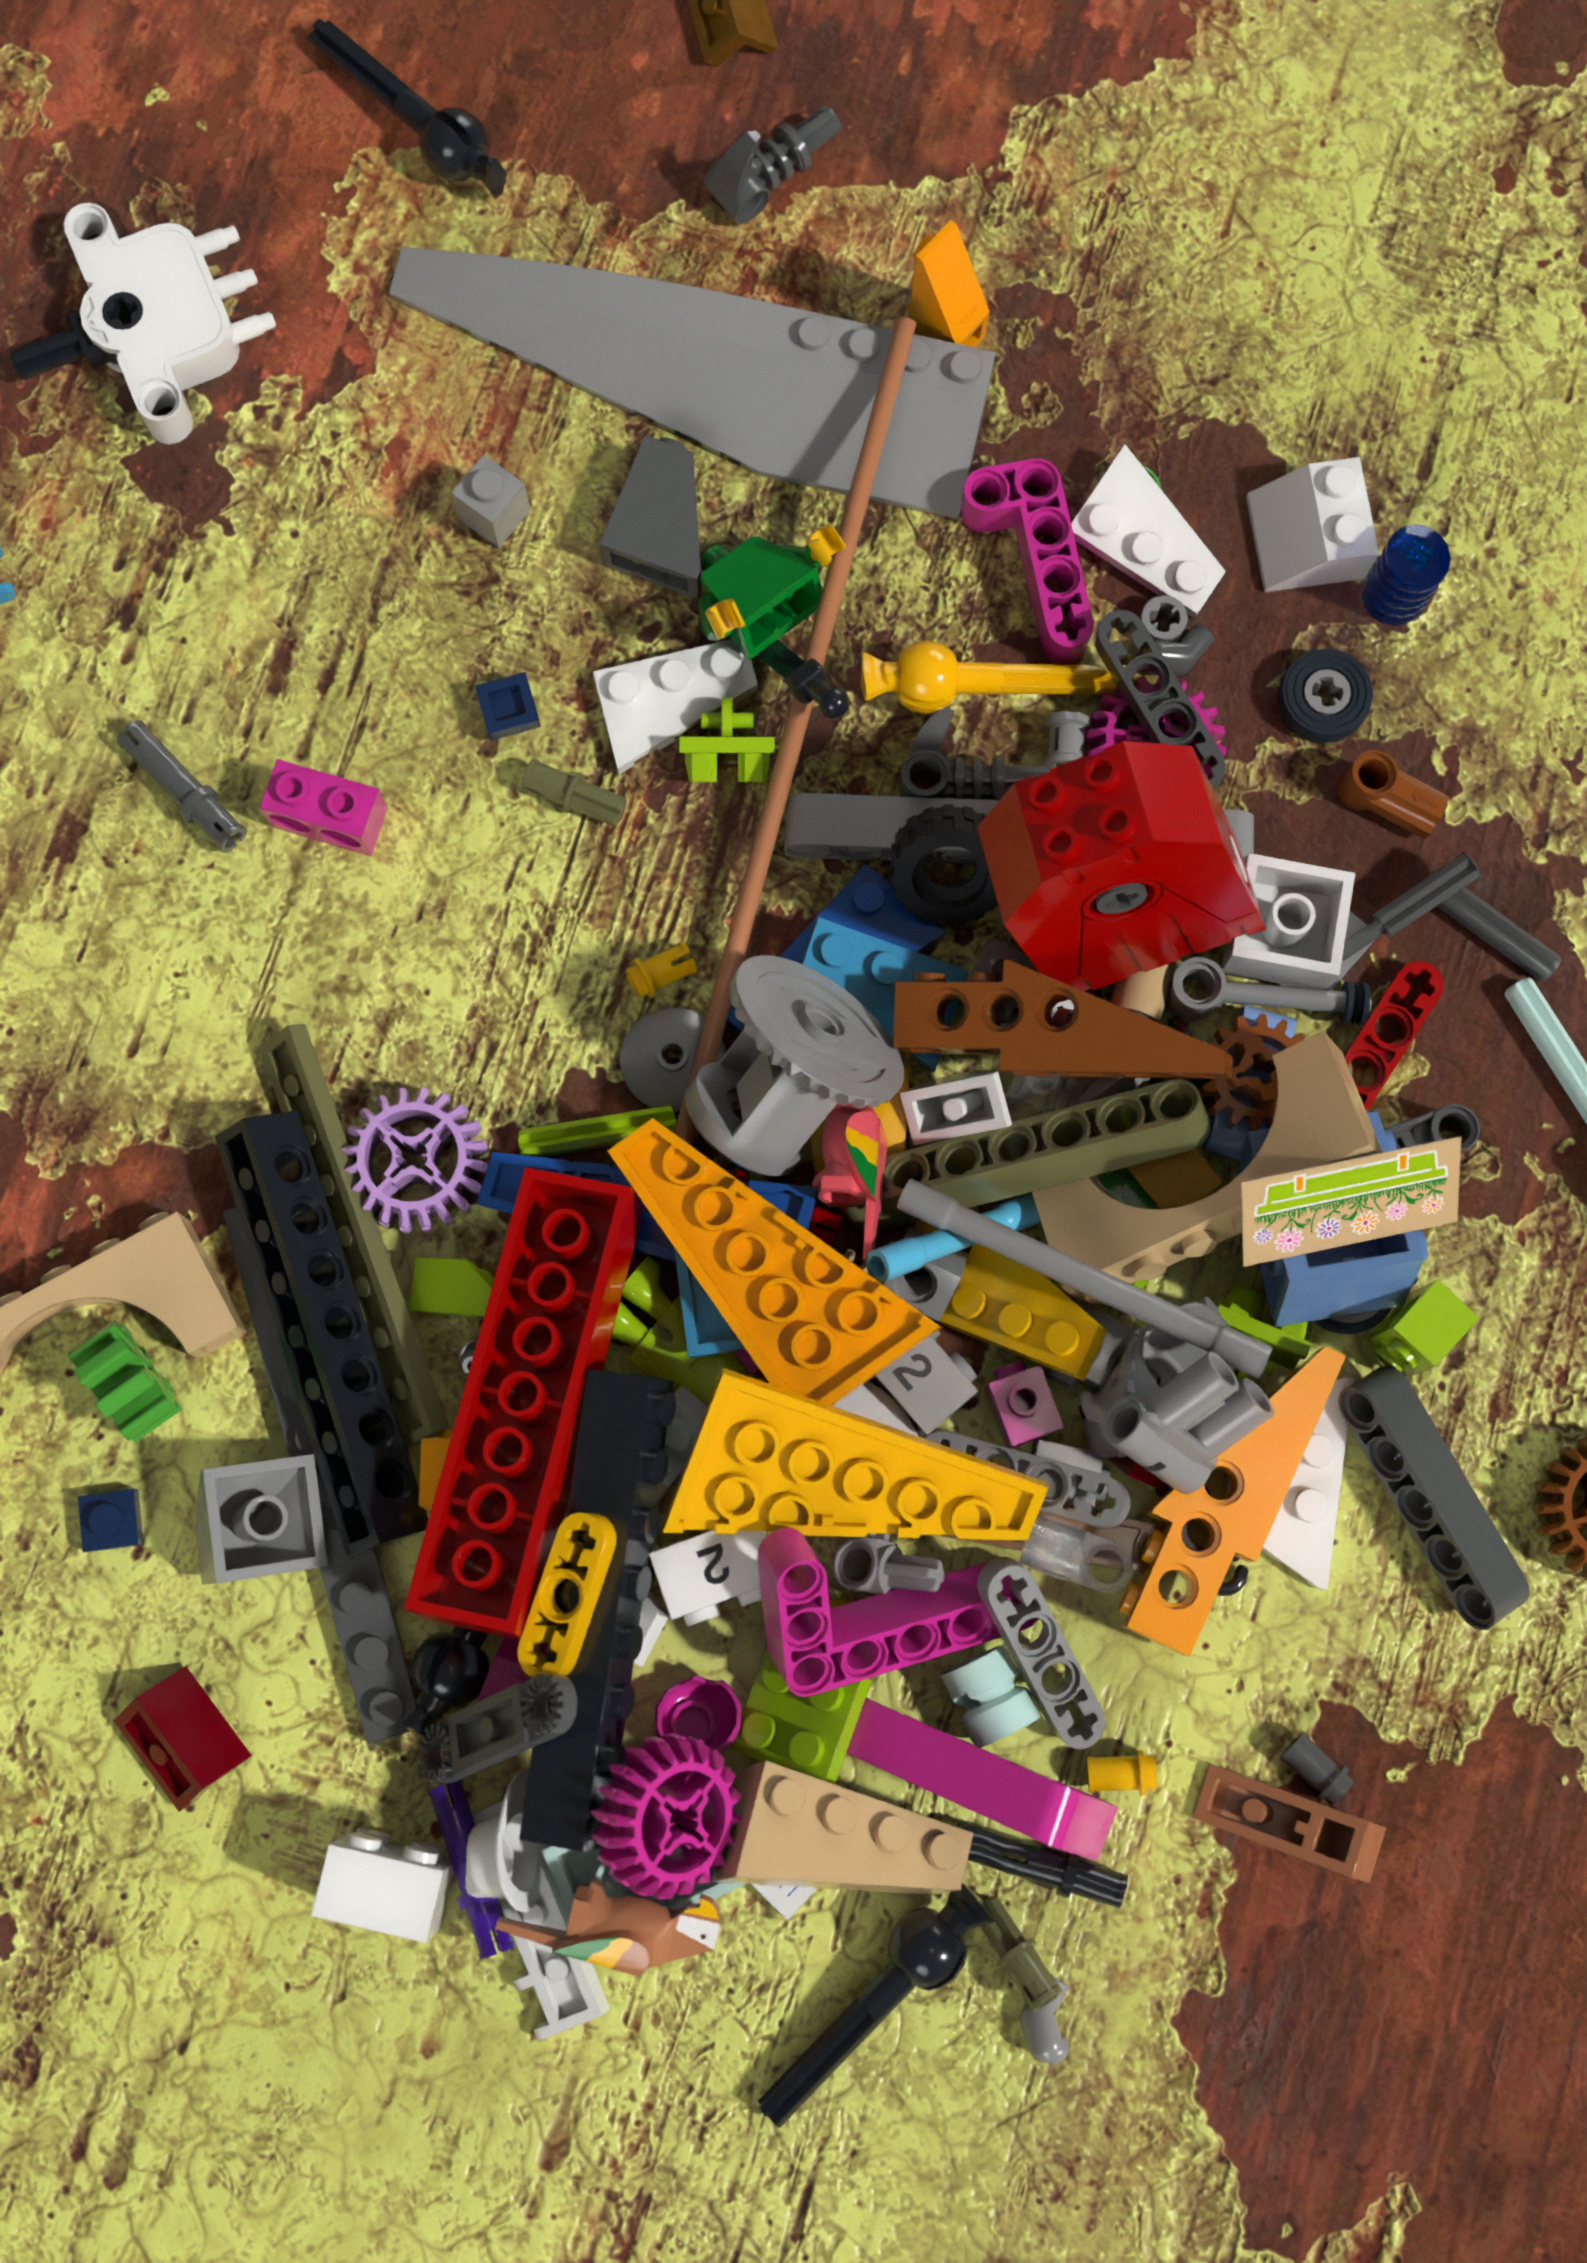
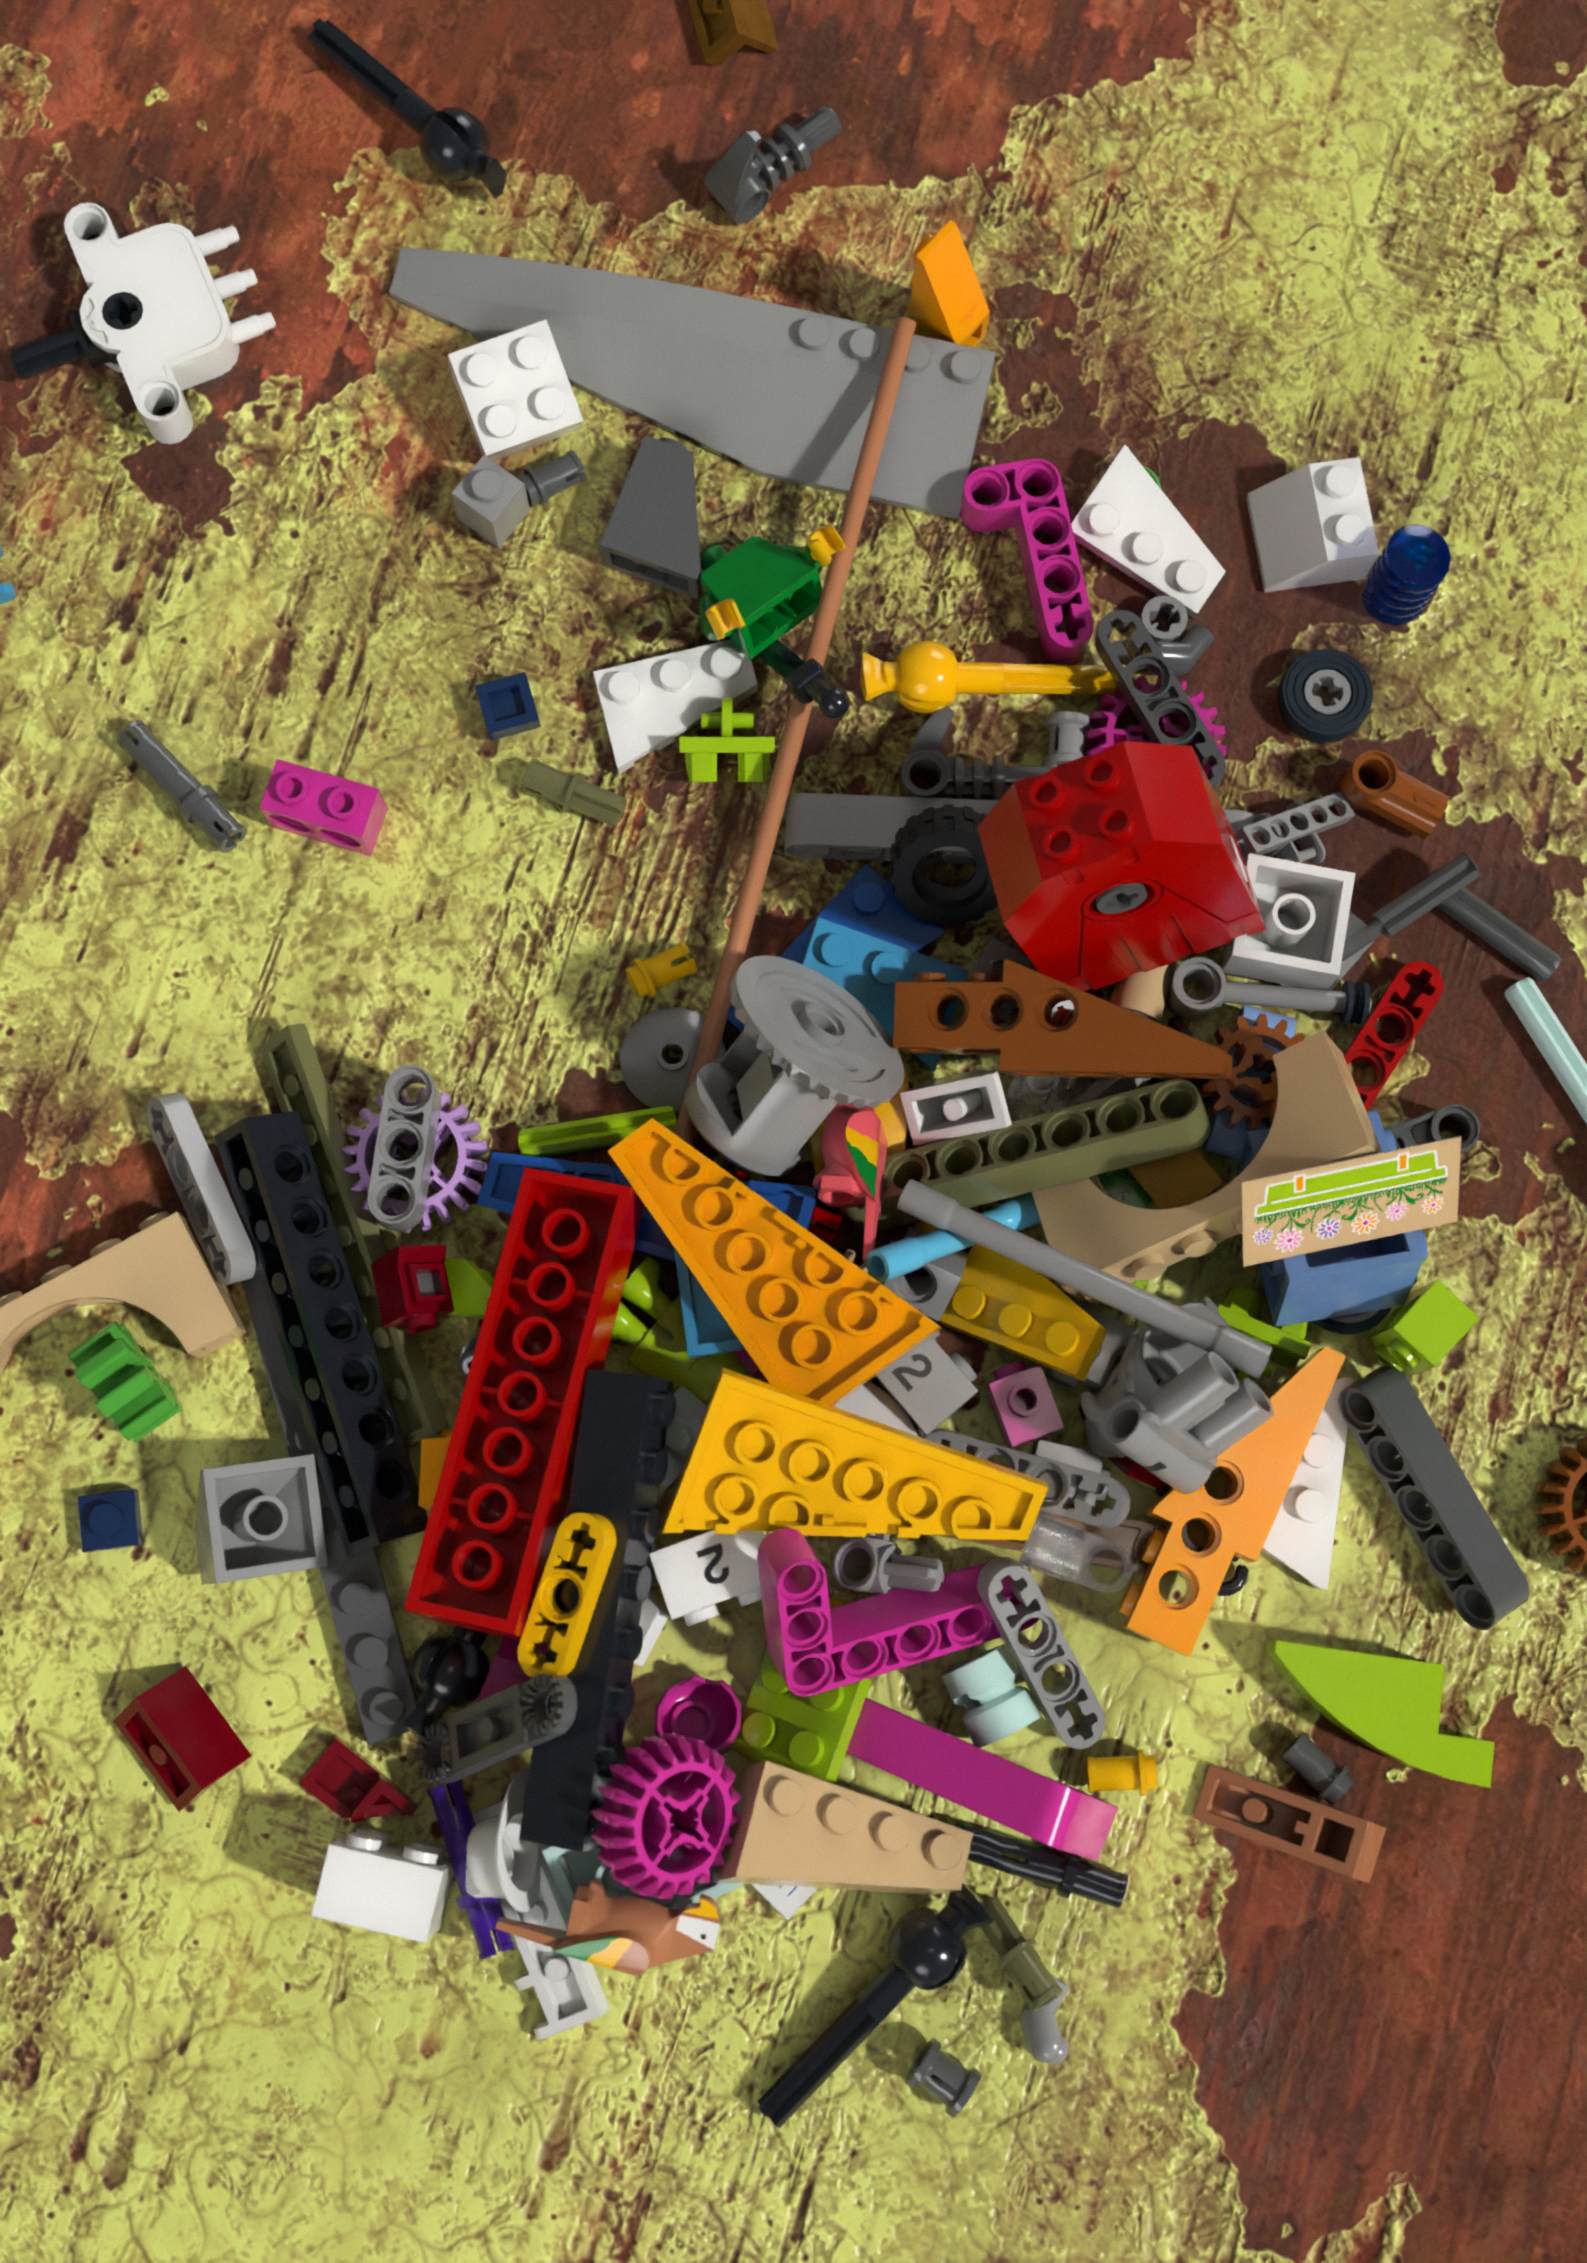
none -> light grey beam [147,1092,256,1286]
none -> dark red slope [299,1734,418,1823]
none -> light grey beam [367,1065,441,1232]
none -> dark red window [371,1245,455,1334]
none -> white brick [448,319,583,461]
none -> dark grey pin [517,450,587,507]
none -> dark grey bush [905,2038,982,2118]
none -> light grey piece [1236,791,1355,864]
none -> lime slope [1264,1640,1495,1788]

